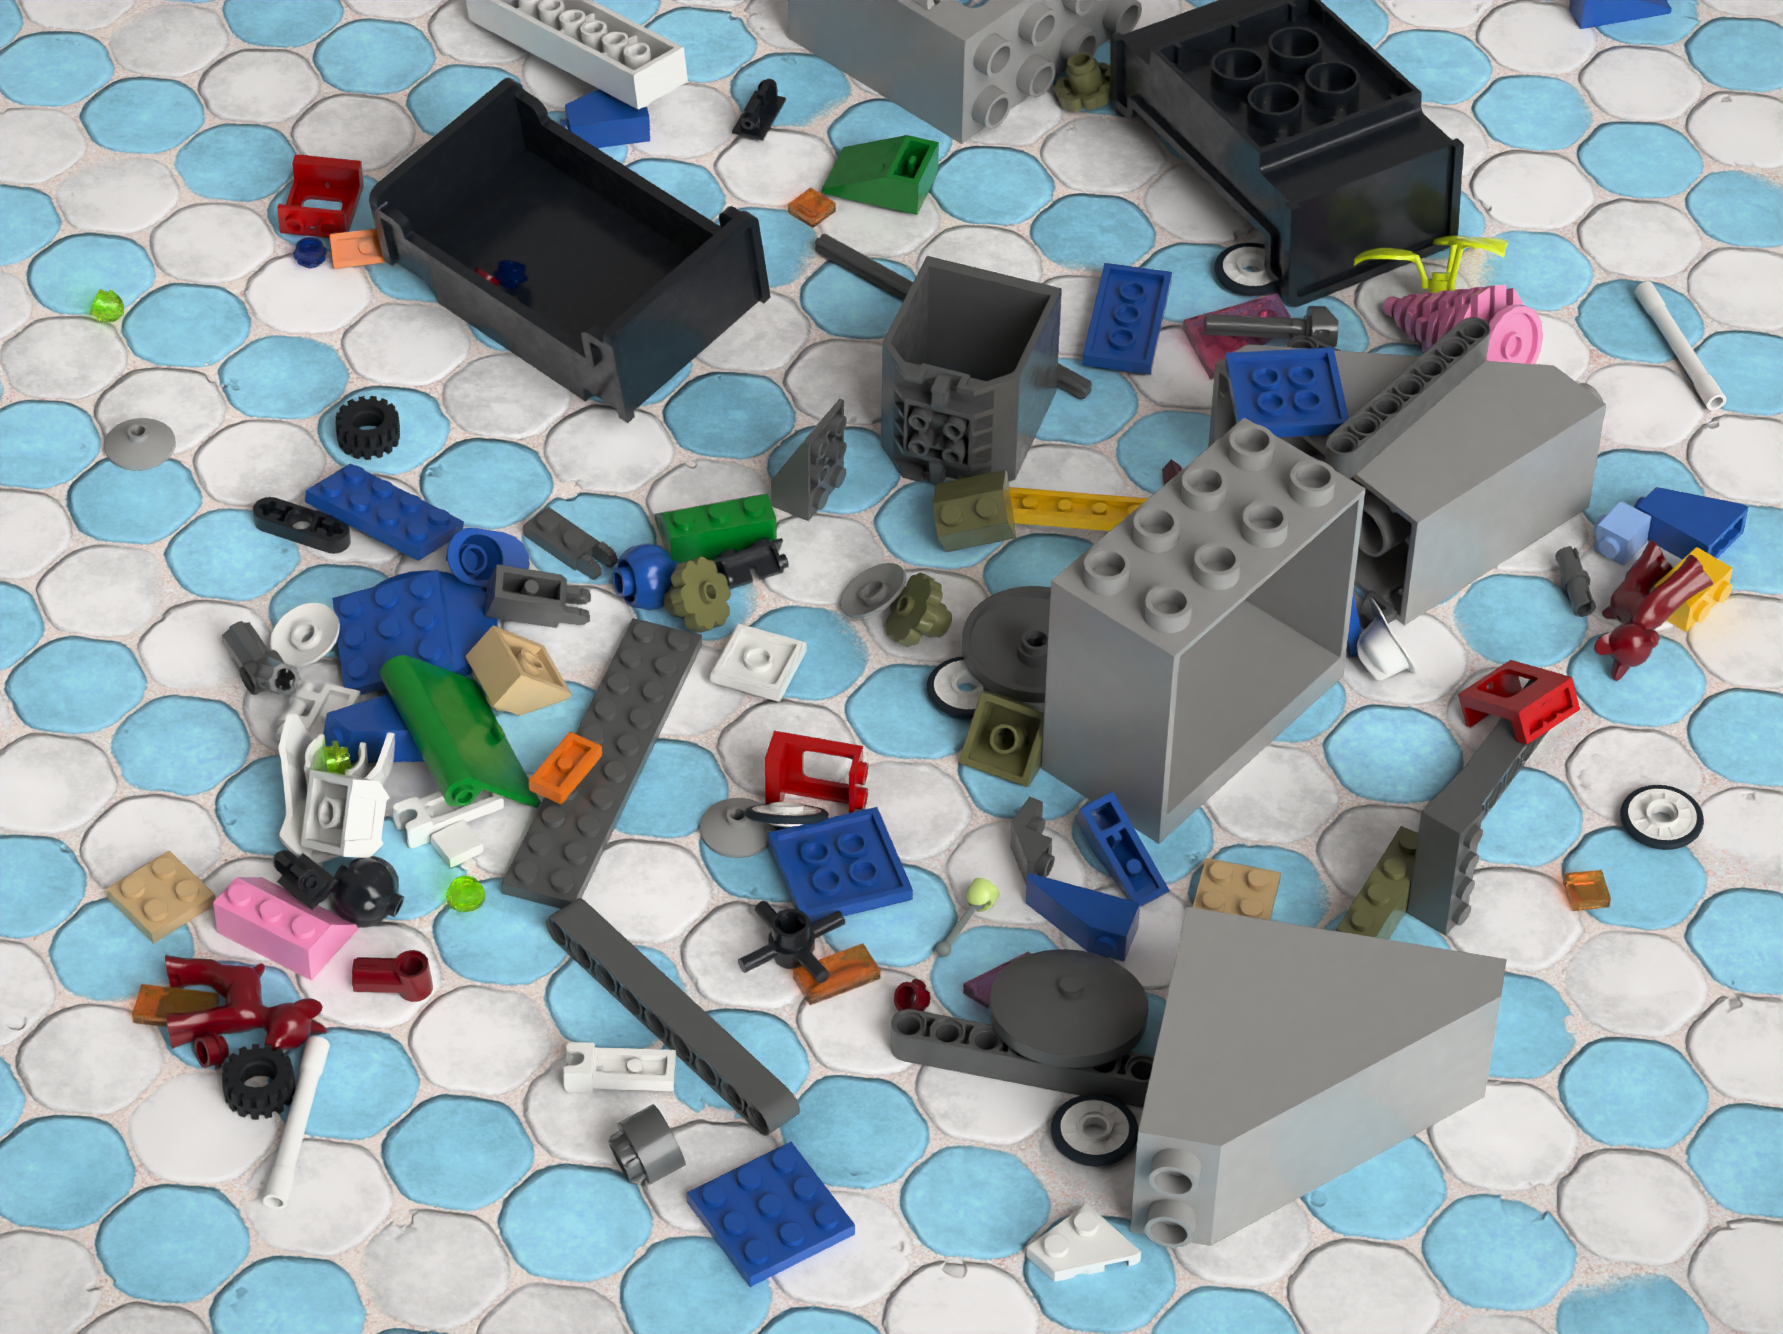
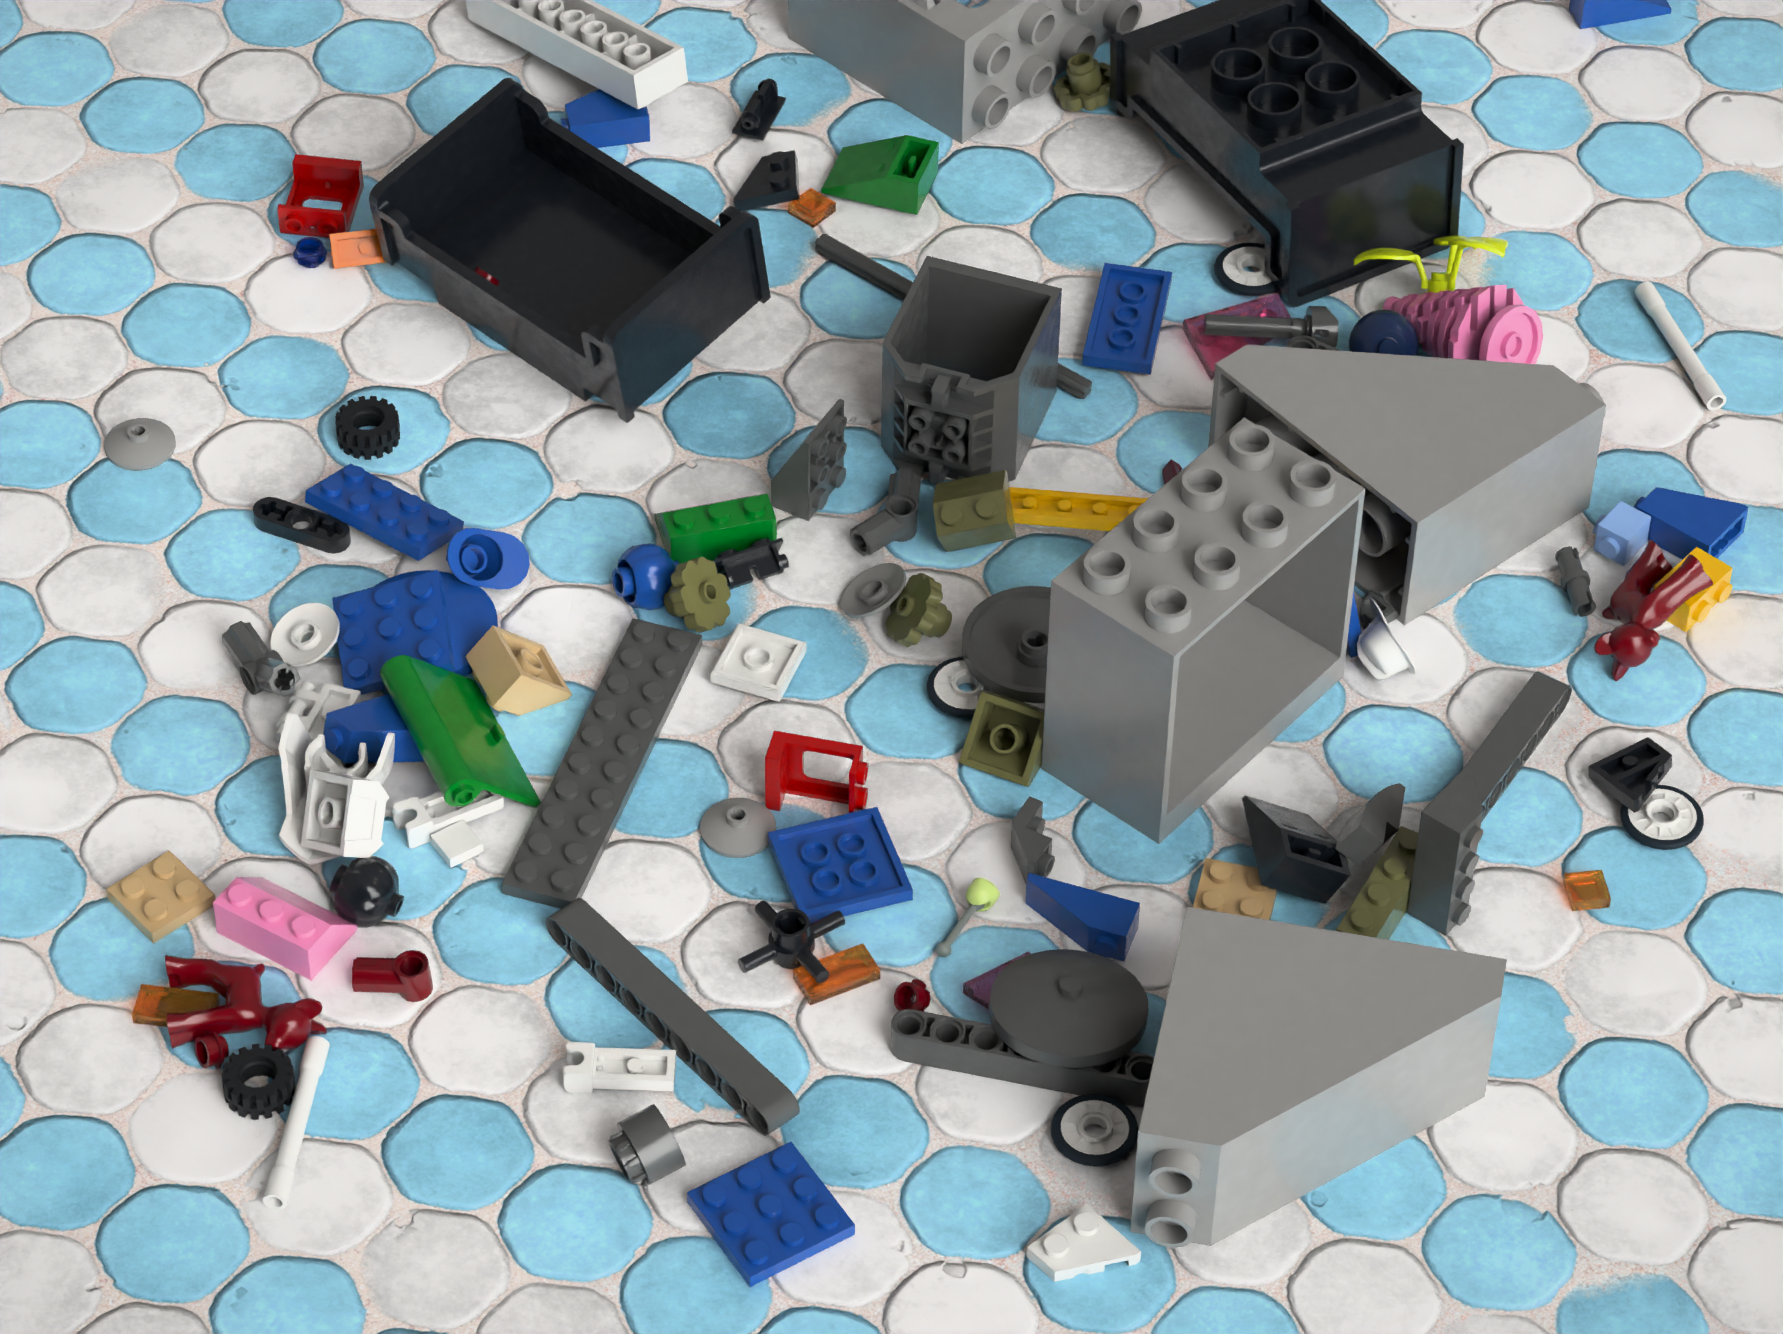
clear neon green plate [89,288,124,322] -> none
black hinge [273,850,338,910] -> none
clear neon green plate [323,740,351,775] -> none
clear neon green plate [446,876,485,912] -> none
dark grey hinge [485,564,591,628] -> none
clear blue plate [494,260,528,289] -> none
dark grey hinge [523,507,619,580] -> none
orange plate [529,732,602,805] -> none
wheel [745,802,829,826] -> none
blue slope [1074,791,1170,907] -> none
blue plate [1225,347,1349,437] -> none
dark grey beam [1324,317,1491,479] -> none
red window [1458,660,1580,745] -> none
none -> black wing [733,150,800,211]
none -> dark grey piece [850,469,921,556]
none -> black slope [1242,795,1351,904]
none -> dark grey slope [1335,783,1405,866]
none -> dark blue brick [1348,310,1419,356]
none -> black wing [1588,737,1672,812]

